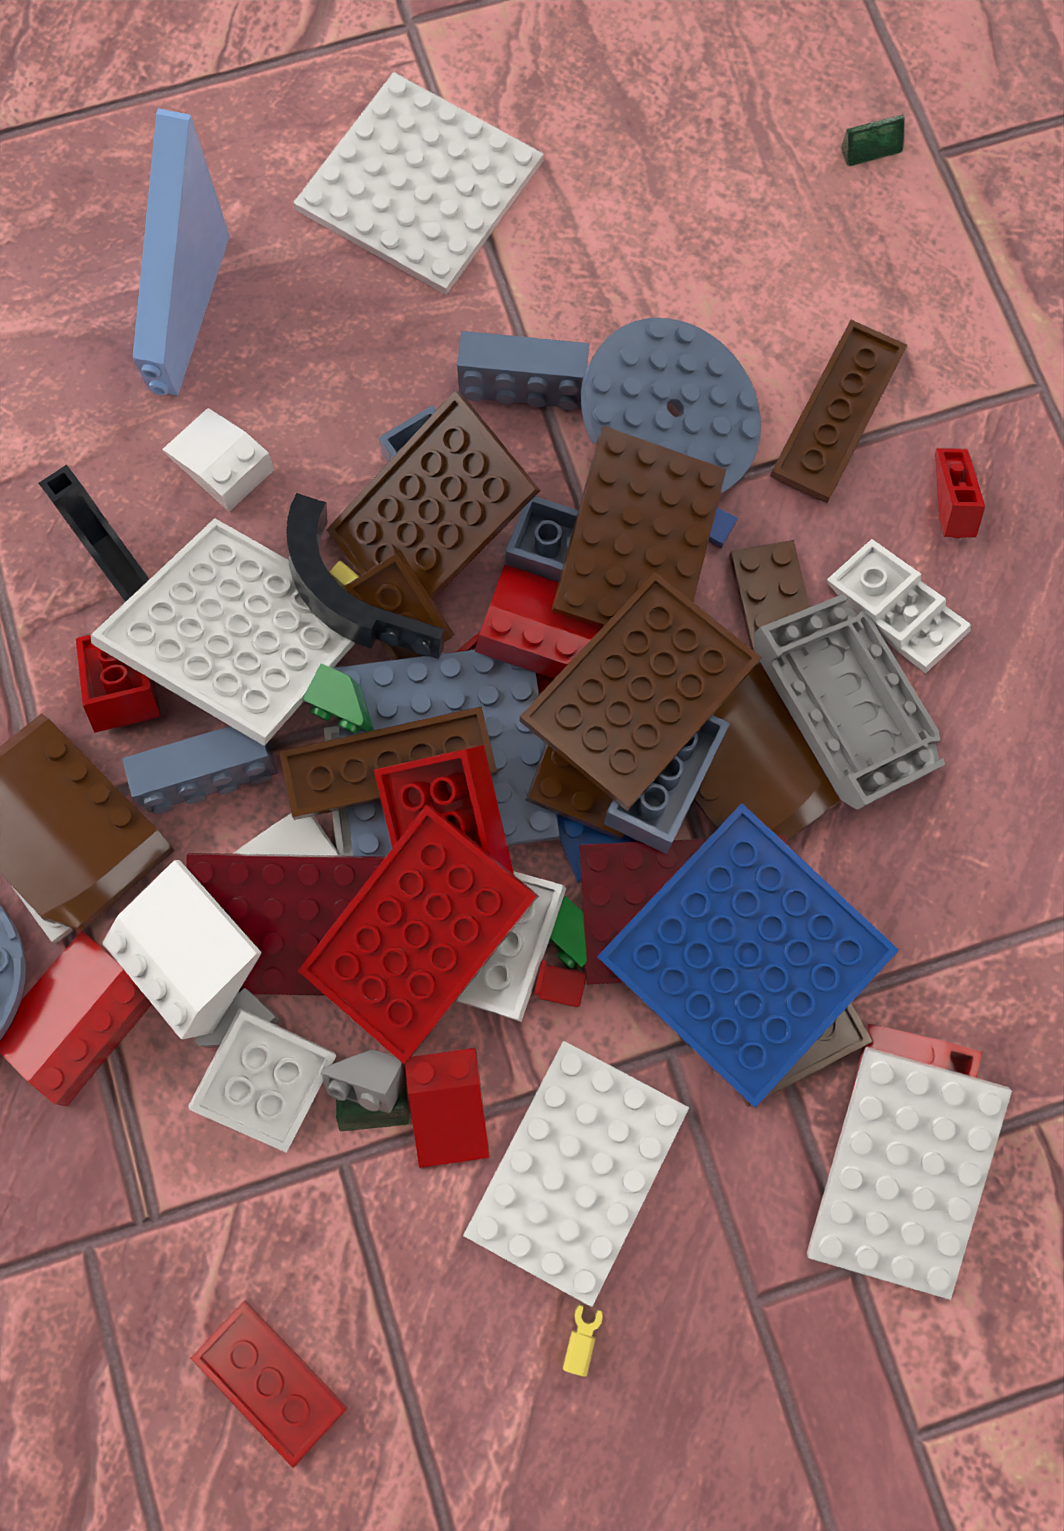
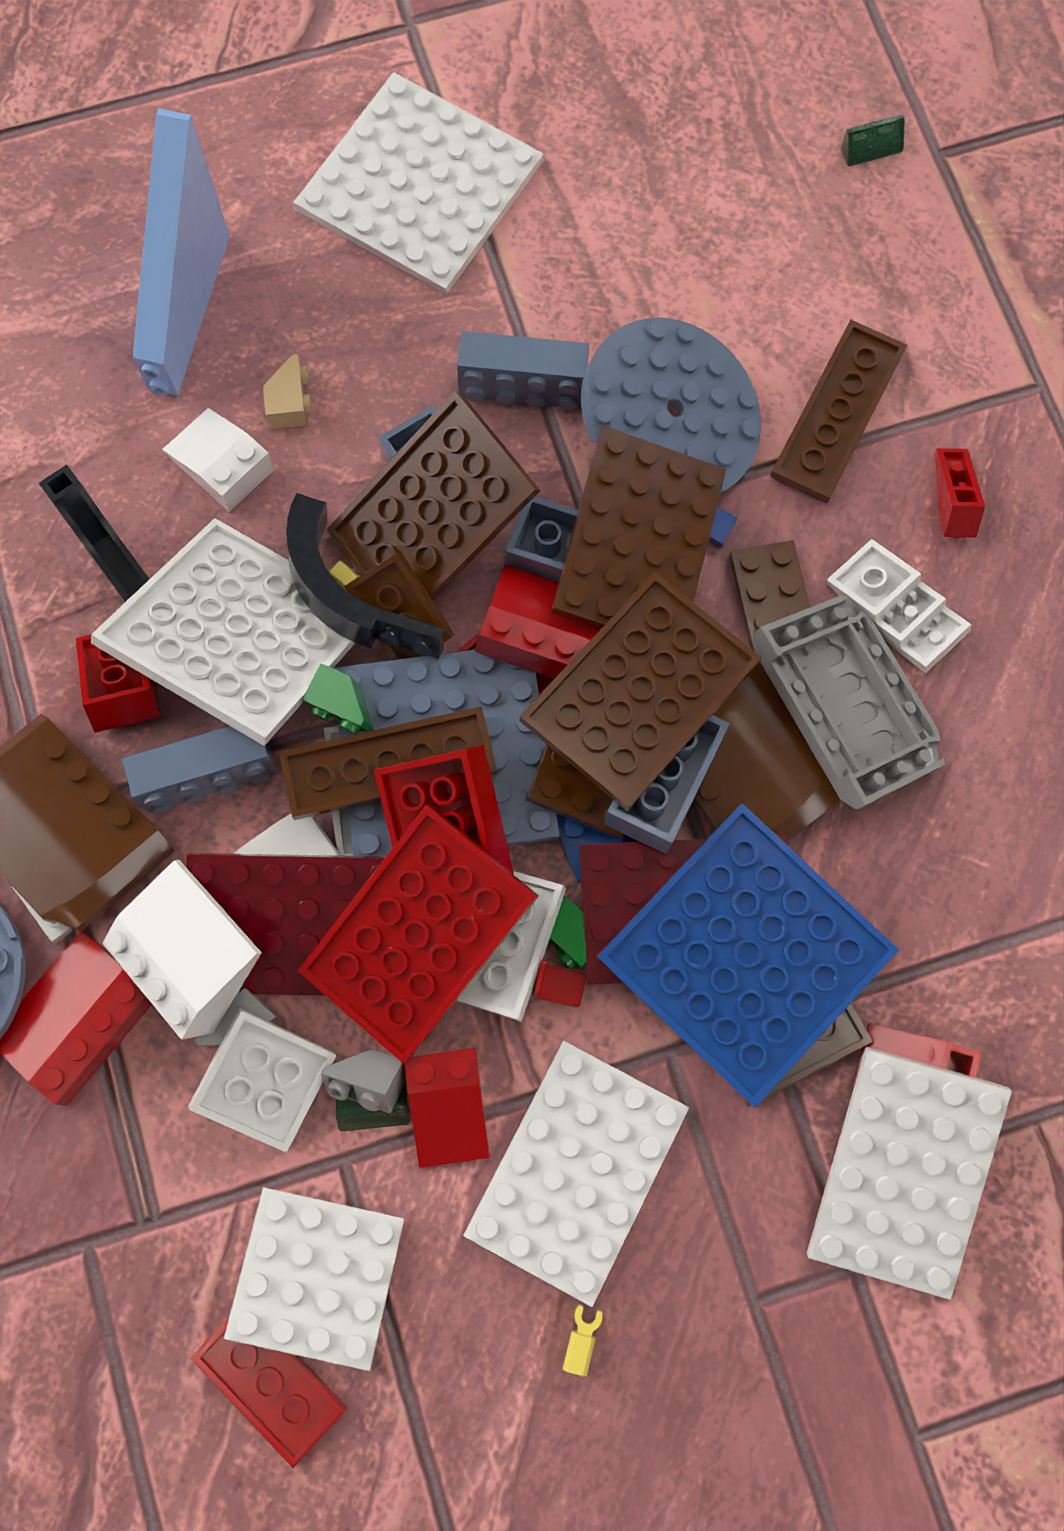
none -> white plate [224,1187,404,1371]
none -> tan slope [263,354,312,430]

